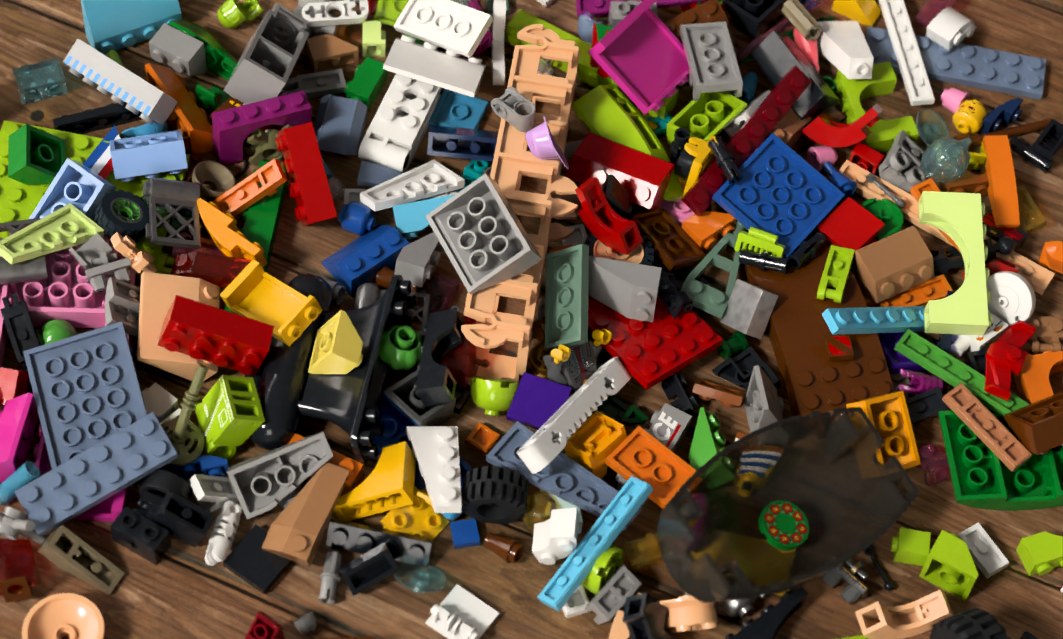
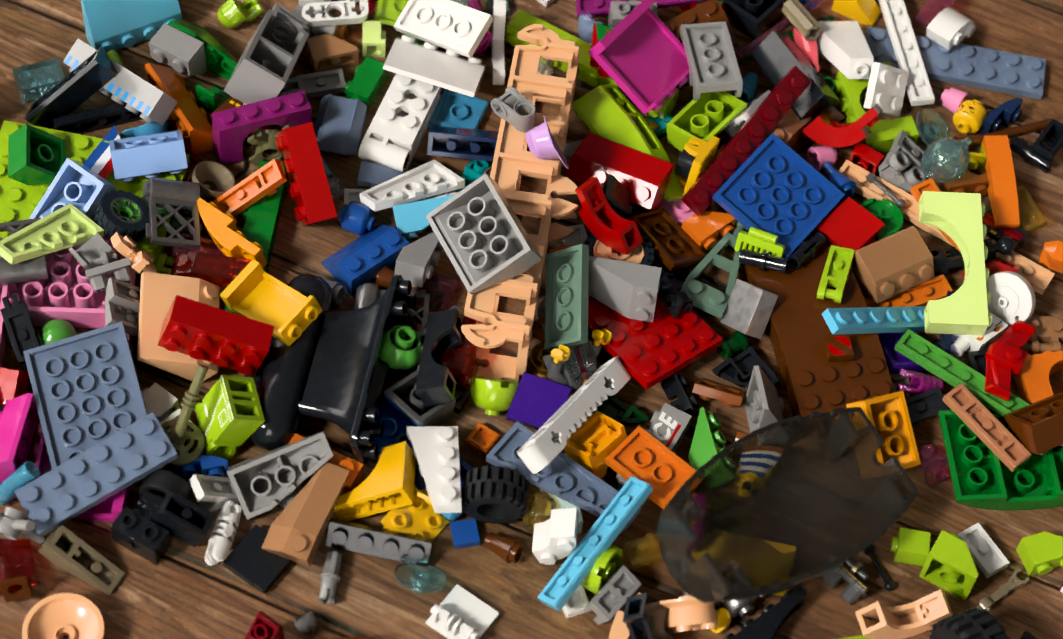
light yellow slope [308,310,363,374] -> none
black piece [338,543,400,596] -> none
black pin [670,128,690,167] -> none
black pin [708,137,743,184] -> none
tile [758,500,809,551] -> none
none -> black slope [24,46,117,129]
none -> yellow piece [709,608,732,633]
none -> white plate [864,62,909,117]
none -> dark tan piece [976,568,1030,612]

